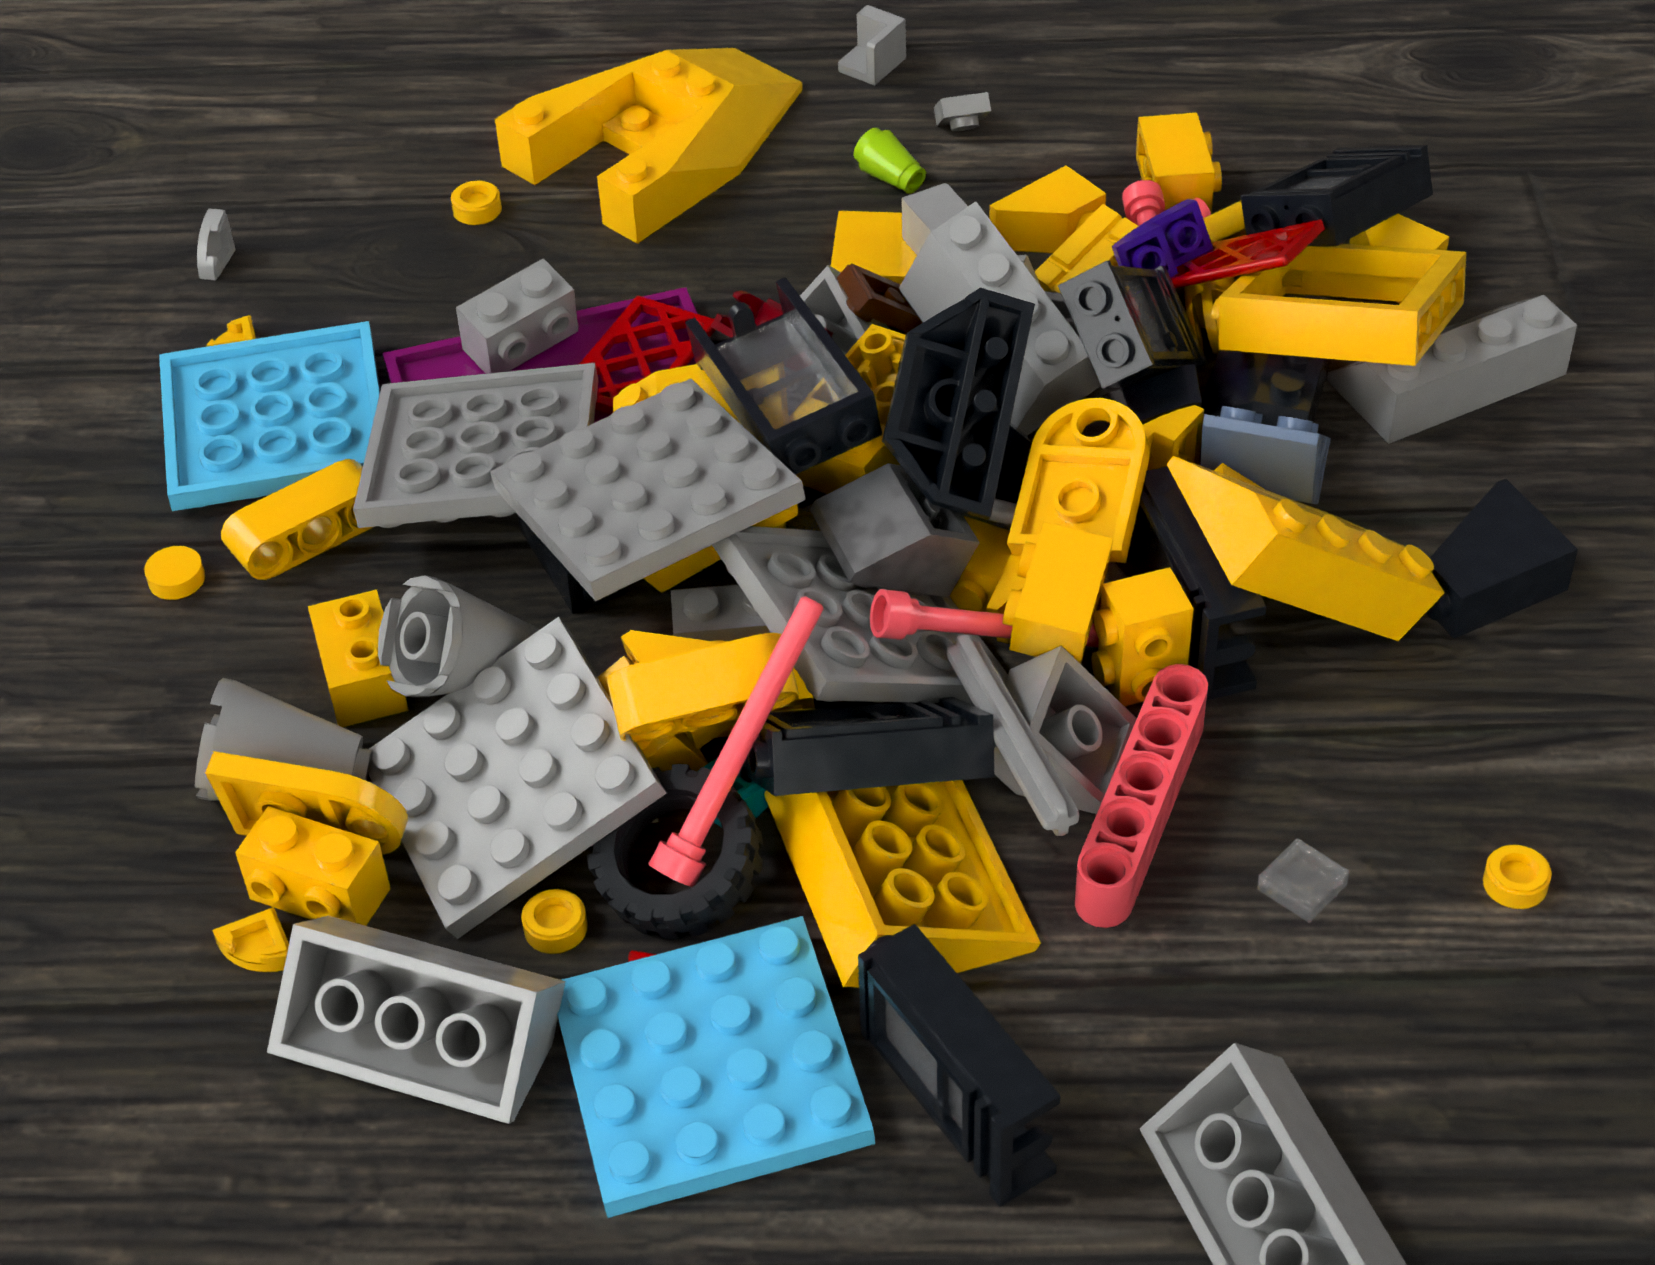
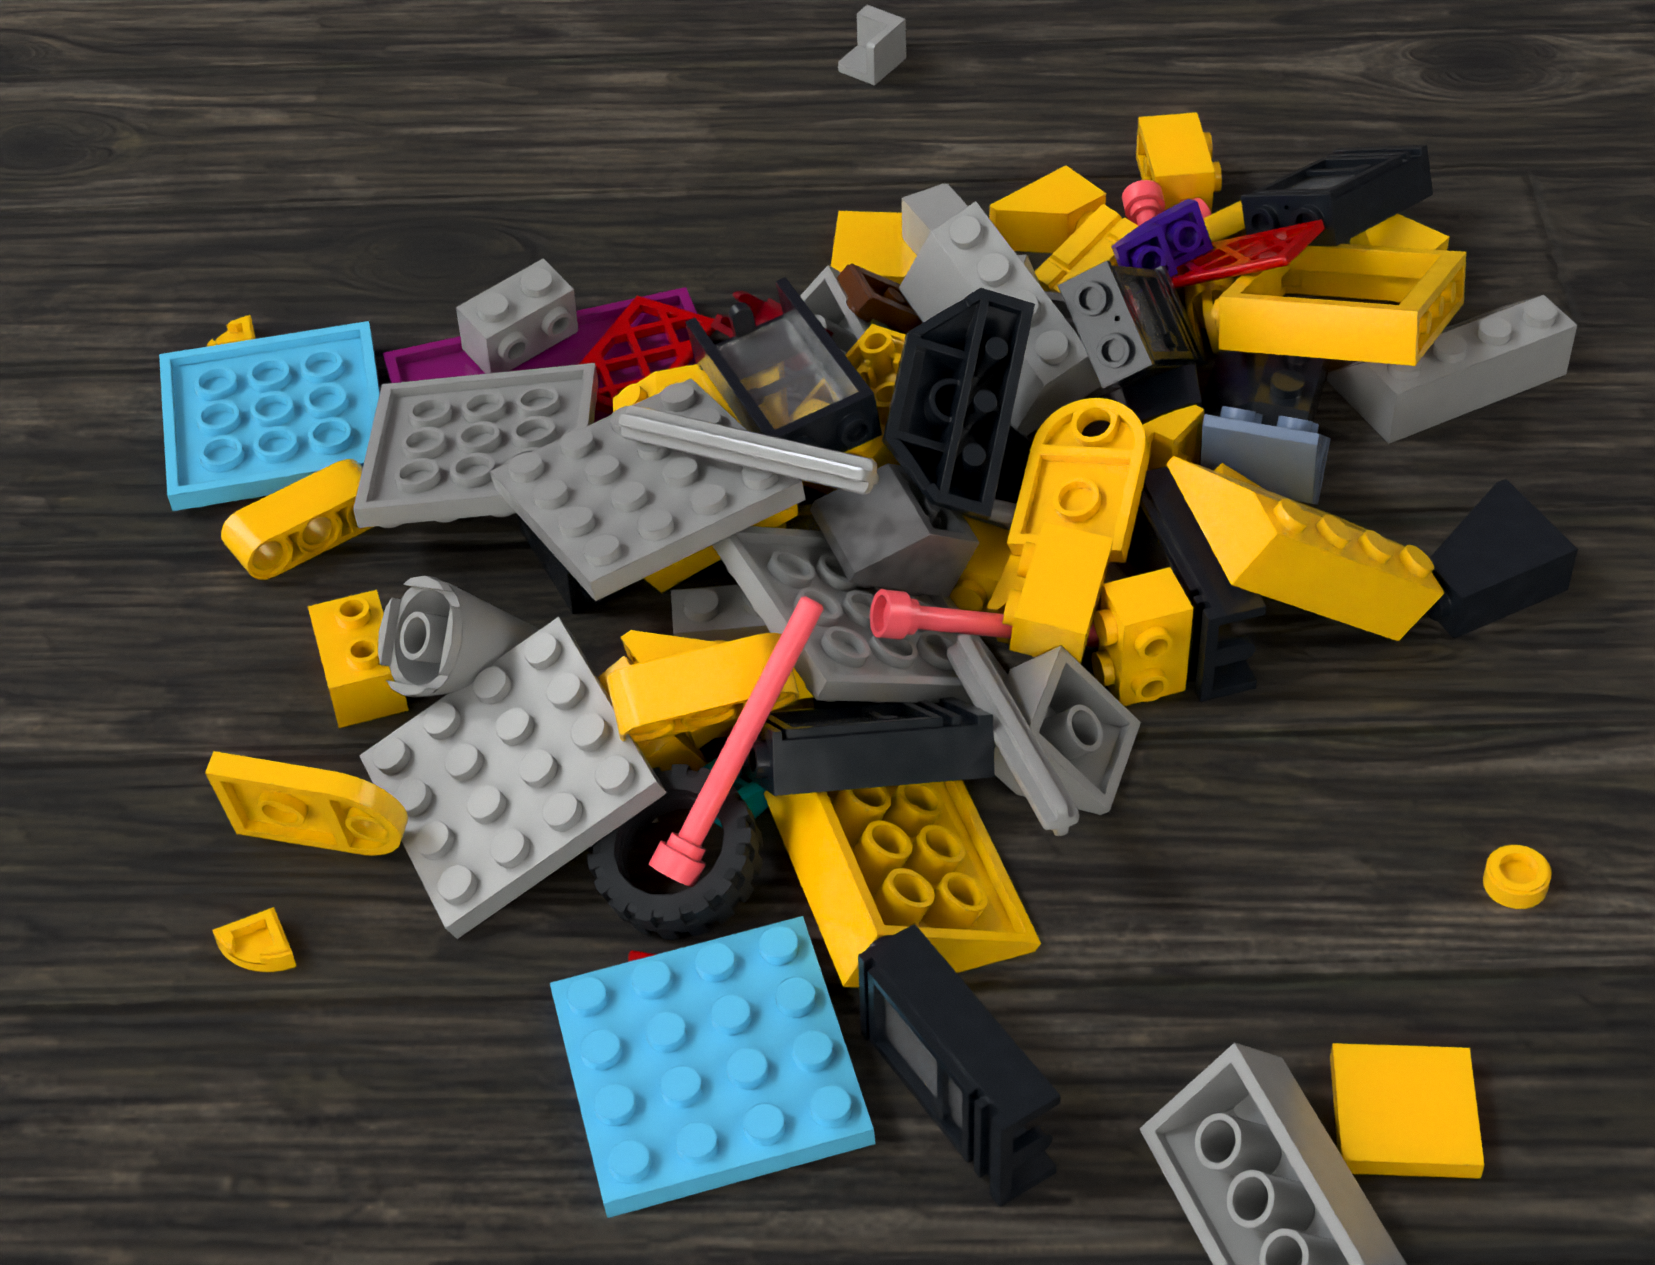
yellow tile [144,546,205,600] -> none
light grey cone [195,678,372,801] -> none
light grey tile [197,208,236,281] -> none
yellow brick [235,806,391,926] -> none
light grey slope [267,915,566,1124] -> none
yellow tile [451,181,502,225] -> none
yellow wedge [495,48,803,244] -> none
yellow tile [521,889,588,954] -> none
lime cone [854,127,926,194] -> none
light grey plate [934,92,991,131] -> none
coral beam [1075,664,1208,928] -> none
clear tile [1257,838,1349,923] -> none
none -> light grey axle [618,405,879,495]
none -> yellow tile [1330,1043,1484,1179]

